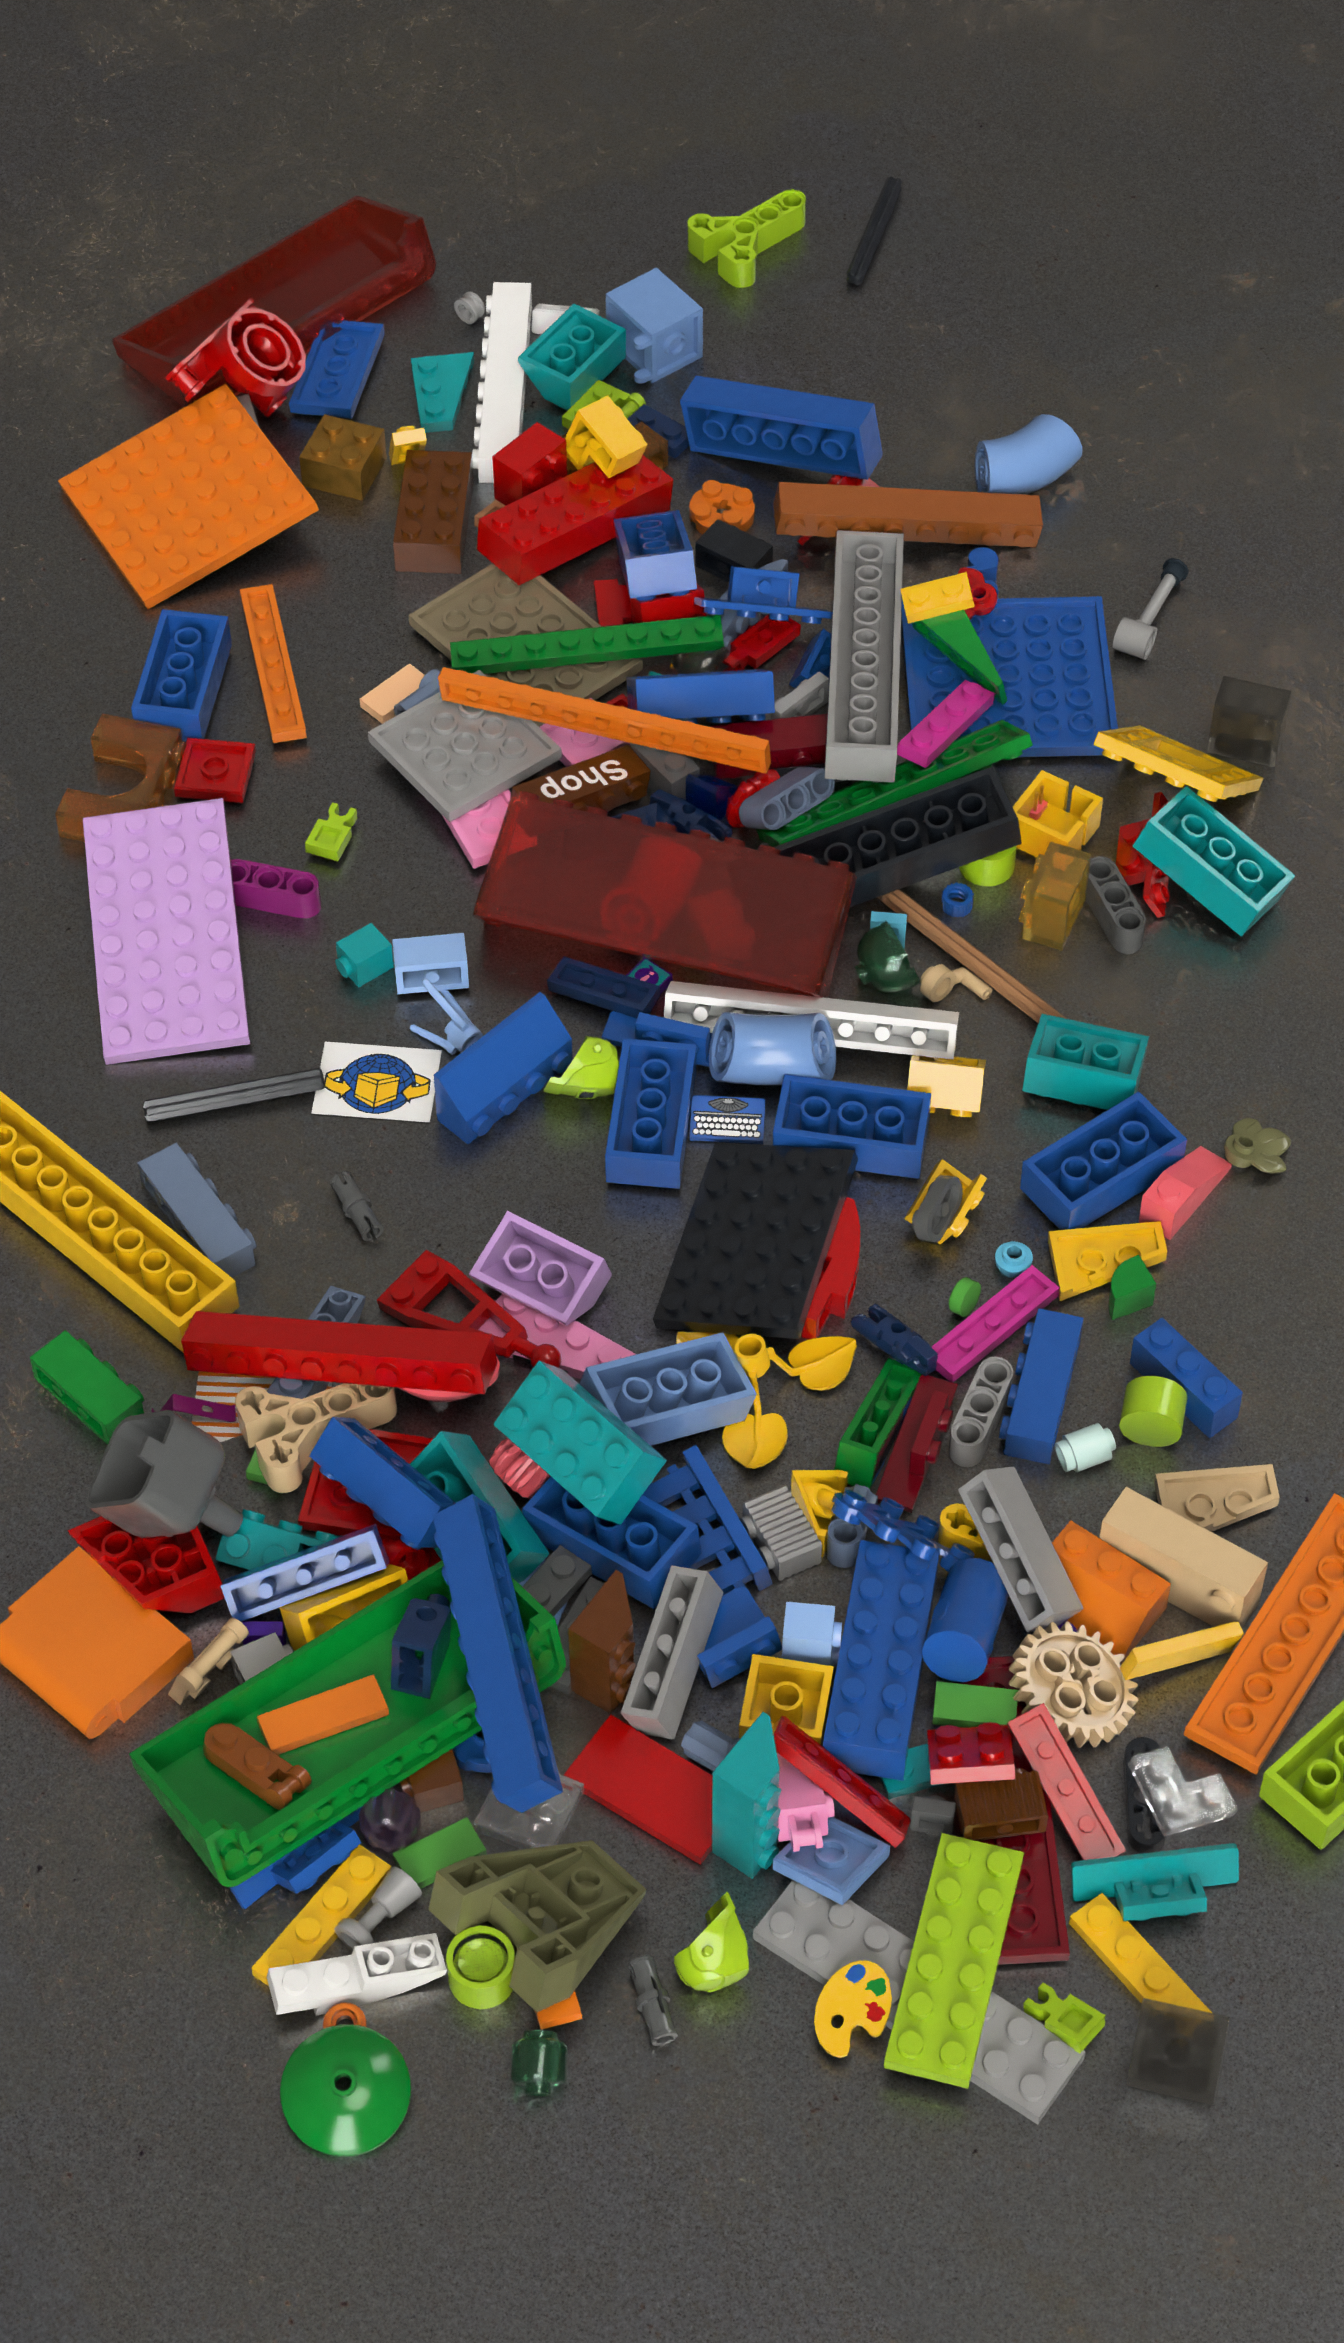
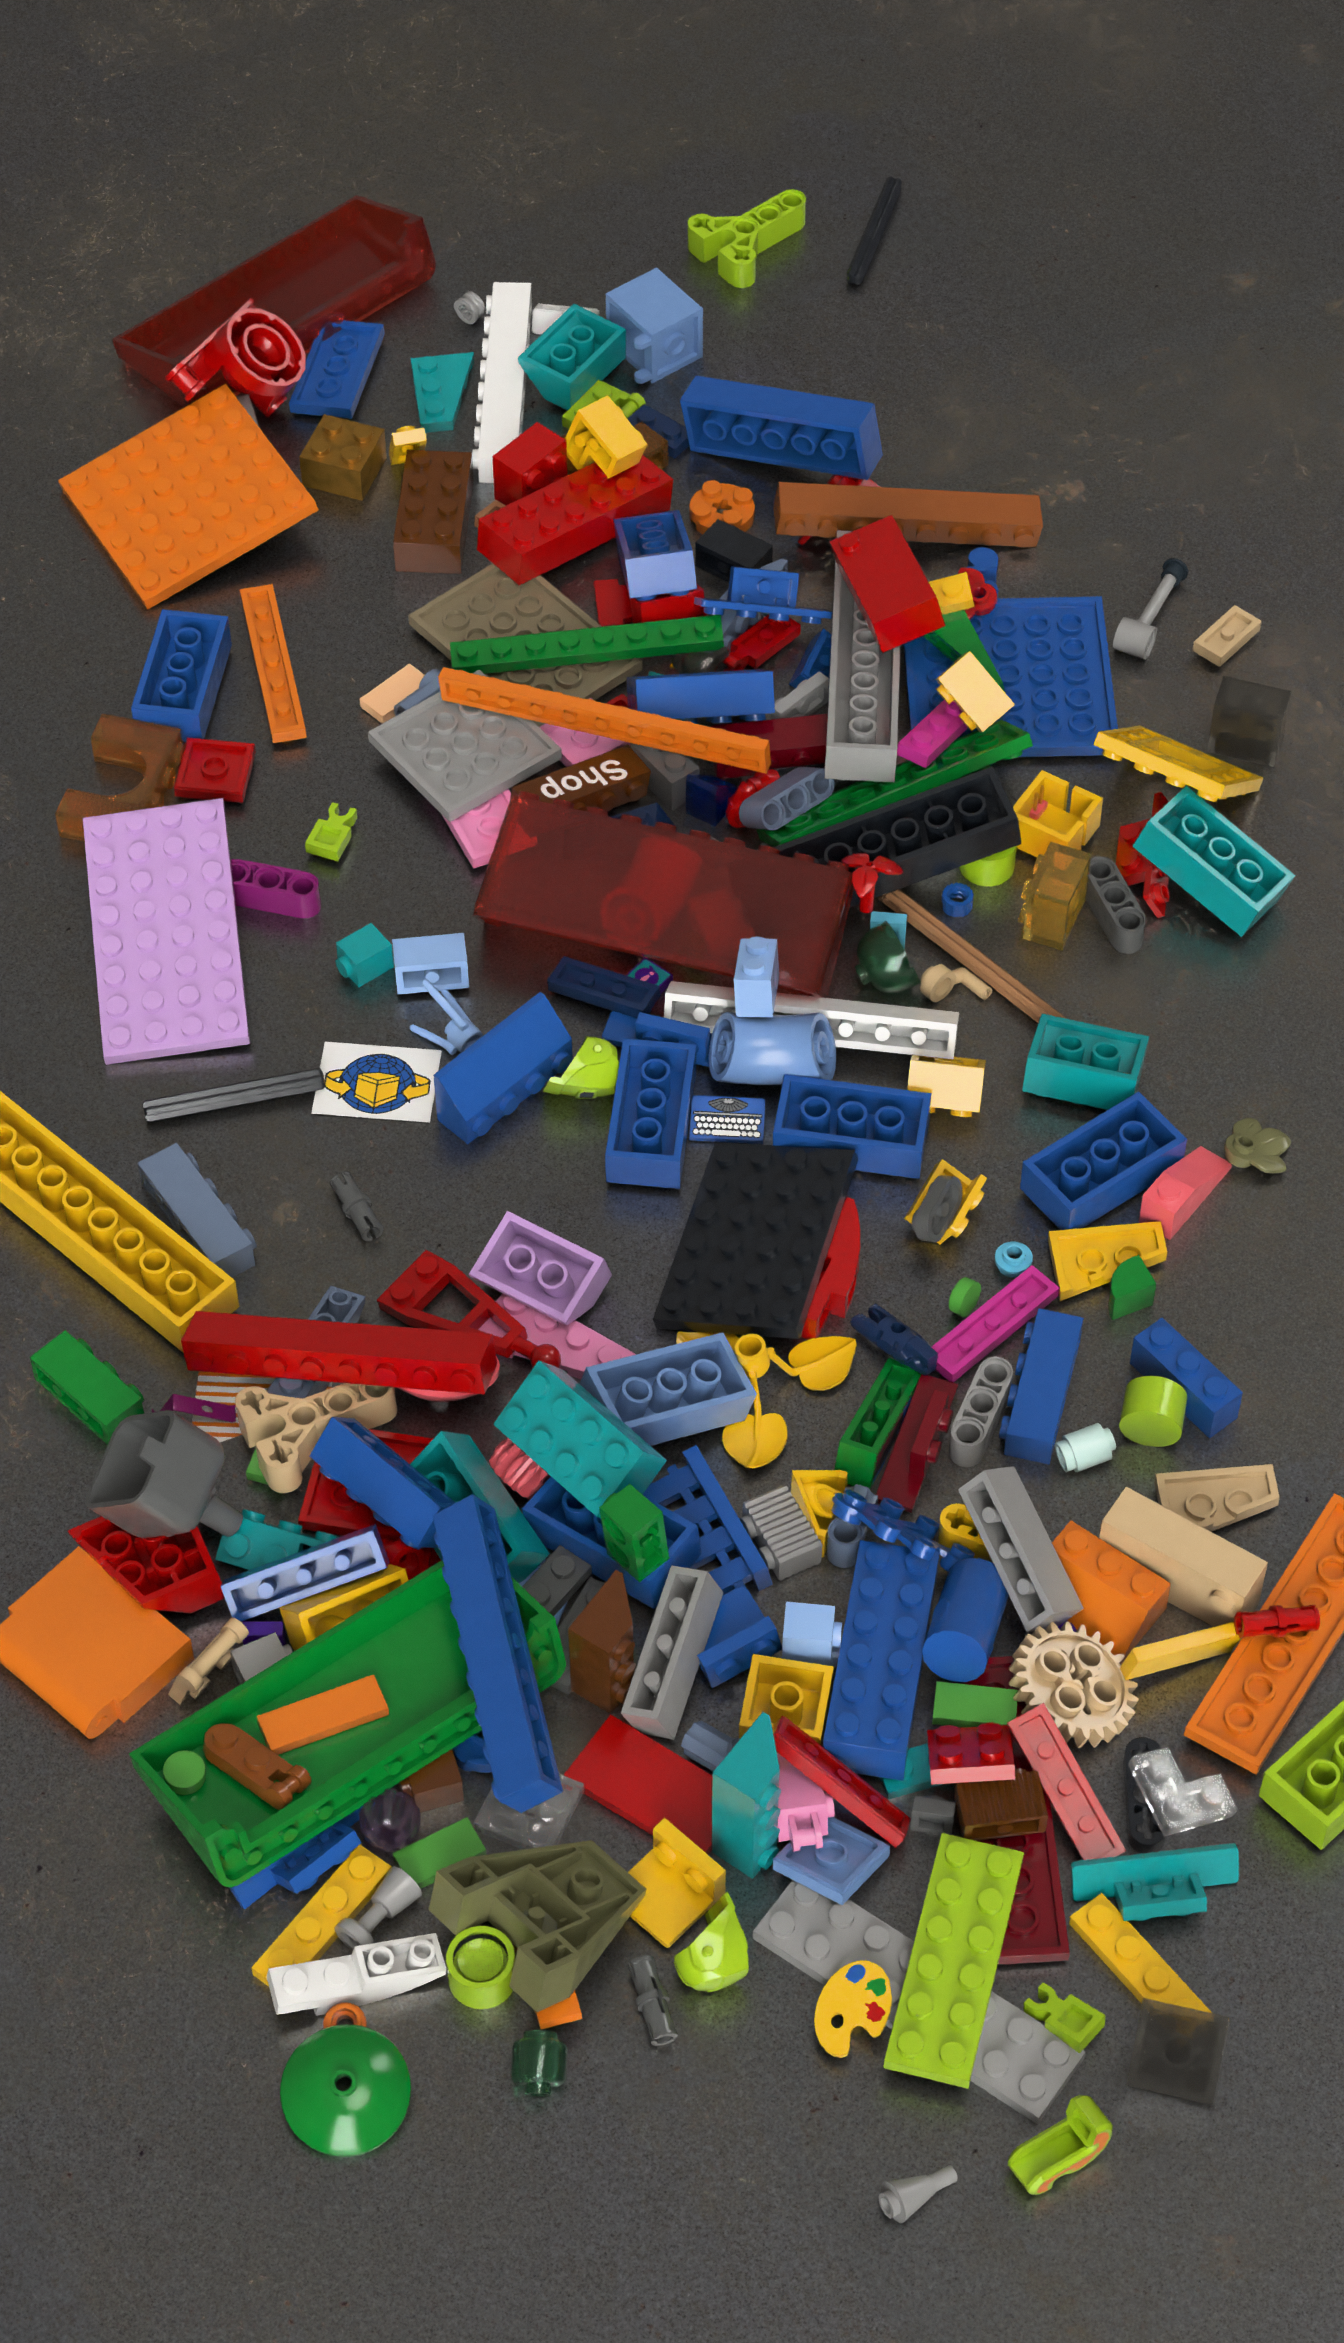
dark blue torso [391,1594,451,1699] -> none
dark blue hinge [649,789,733,844] -> none
medium blue brick [975,414,1082,495] -> none
none -> bright green tile [163,1751,206,1795]
none -> green brick [599,1484,670,1583]
none -> yellow bracket [628,1818,726,1948]
none -> light blue brick [734,937,779,1017]
none -> red brick [829,515,946,653]
none -> red plant [842,853,903,913]
none -> light grey cone [879,2165,958,2223]
none -> yellow slope [935,651,1015,732]
none -> lime animal [1007,2095,1113,2195]
none -> tan plate [1193,605,1262,667]
none -> red pin [1234,1605,1320,1638]

